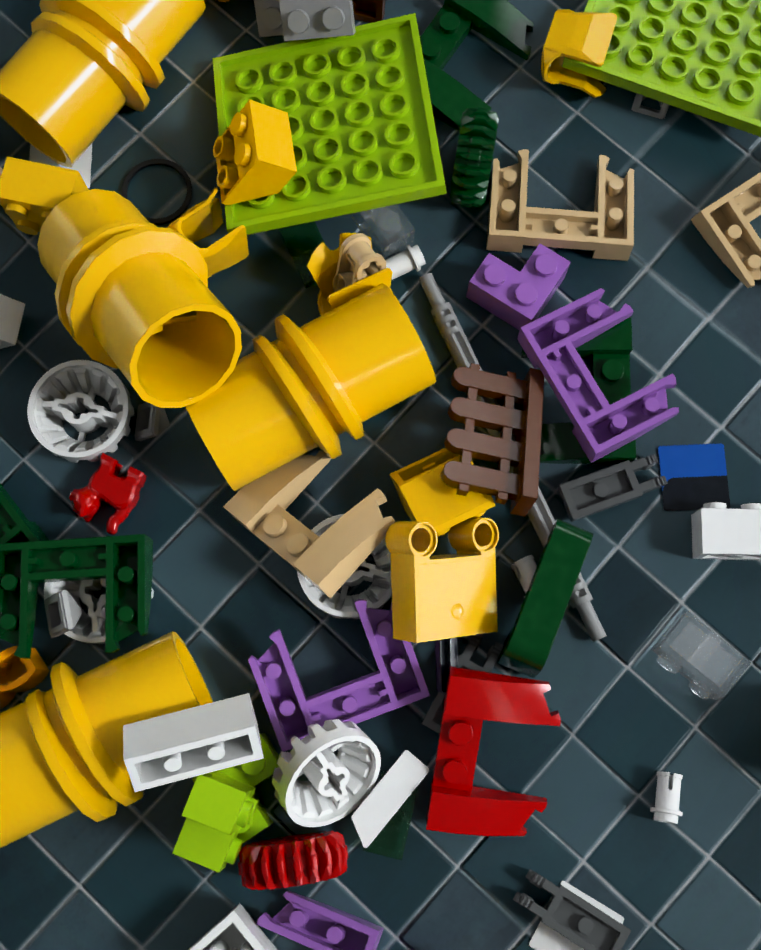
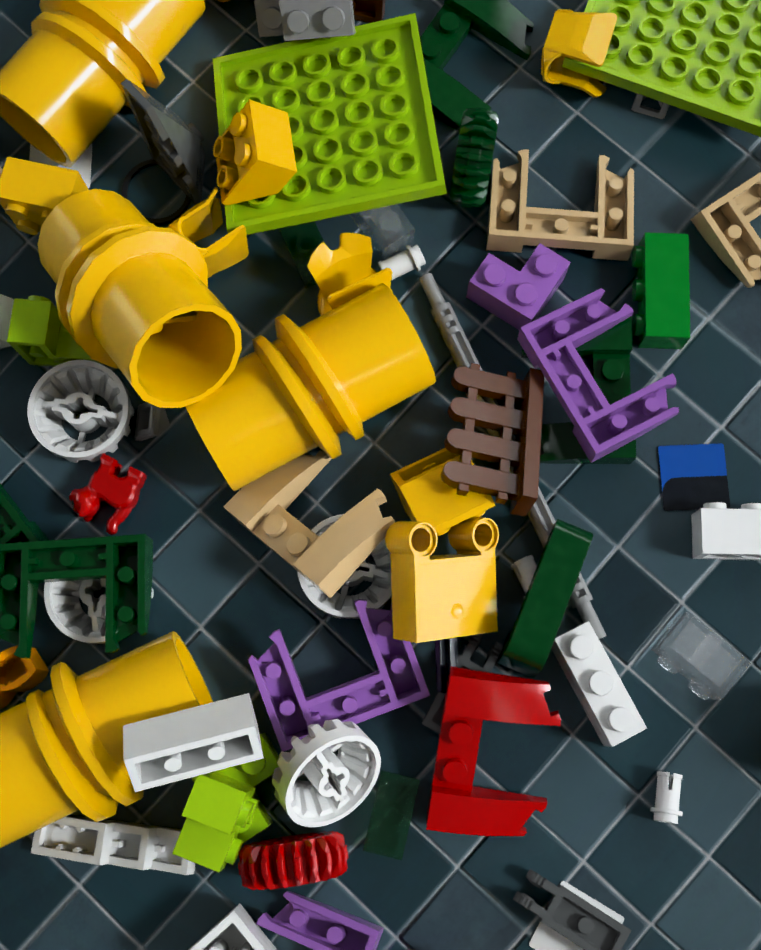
light grey slope [44,590,83,638] -> none
tan piece [332,233,386,293] -> none
white sticker [351,750,429,848] -> none
dark grey hinge [557,455,668,522] -> none
none -> lime brick [7,295,102,367]
none -> white slope [31,815,196,875]
none -> dark grey wedge [121,79,206,205]
none -> white brick [551,621,647,747]
none -> green brick [632,232,690,349]

